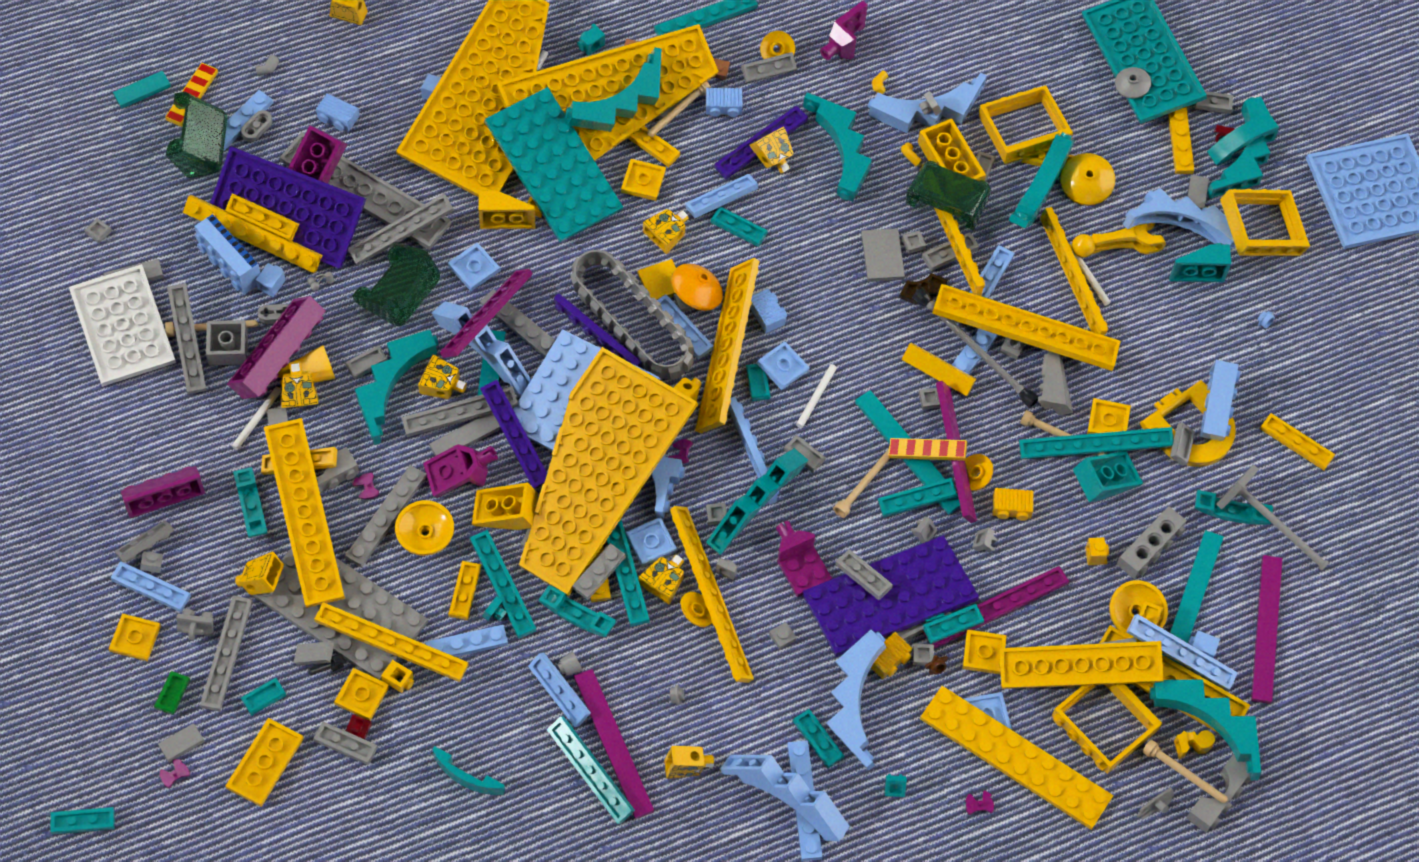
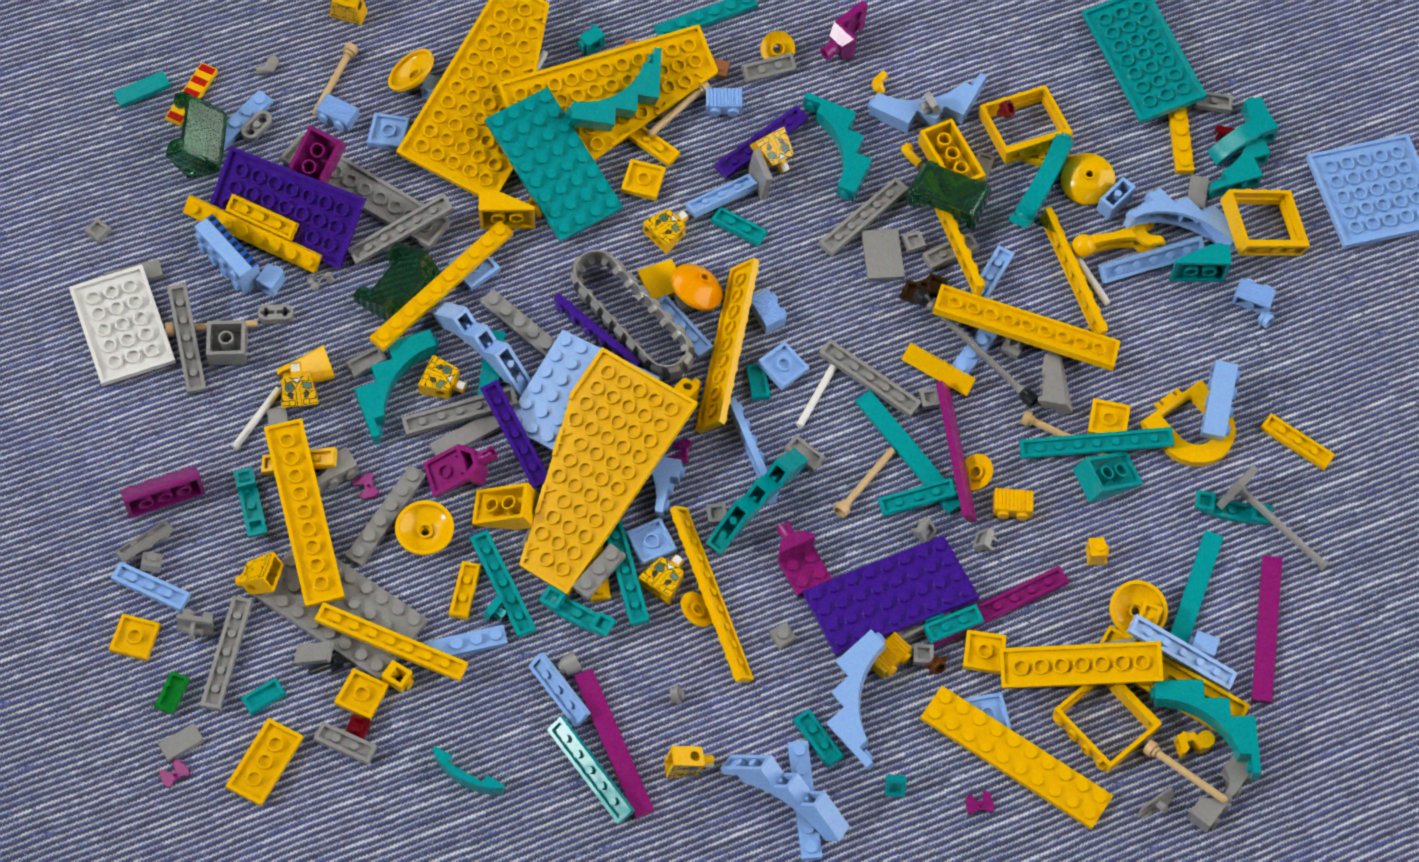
teal plate [50,807,115,835] -> none
magenta brick [227,296,326,399] -> none
magenta tile [440,269,533,358] -> none
light grey plate [716,558,738,580] -> none
light grey plate [836,549,893,600] -> none
tile [888,438,967,461] -> none
light grey dish [1115,67,1151,99] -> none
light grey brick [1117,506,1187,580] -> none
light grey tile [1170,423,1195,466] -> none
none -> tan piece [312,42,359,116]
none -> light blue tile [367,112,410,150]
none -> yellow plate [369,220,513,352]
none -> yellow dish [388,49,434,92]
none -> light grey tile [748,149,773,200]
none -> light grey plate [819,177,909,257]
none -> light grey plate [819,339,922,418]
none -> dark red tile [996,100,1015,119]
none -> light blue brick [1096,177,1136,220]
none -> light blue plate [1098,236,1204,283]
none -> light blue brick [1231,278,1277,314]

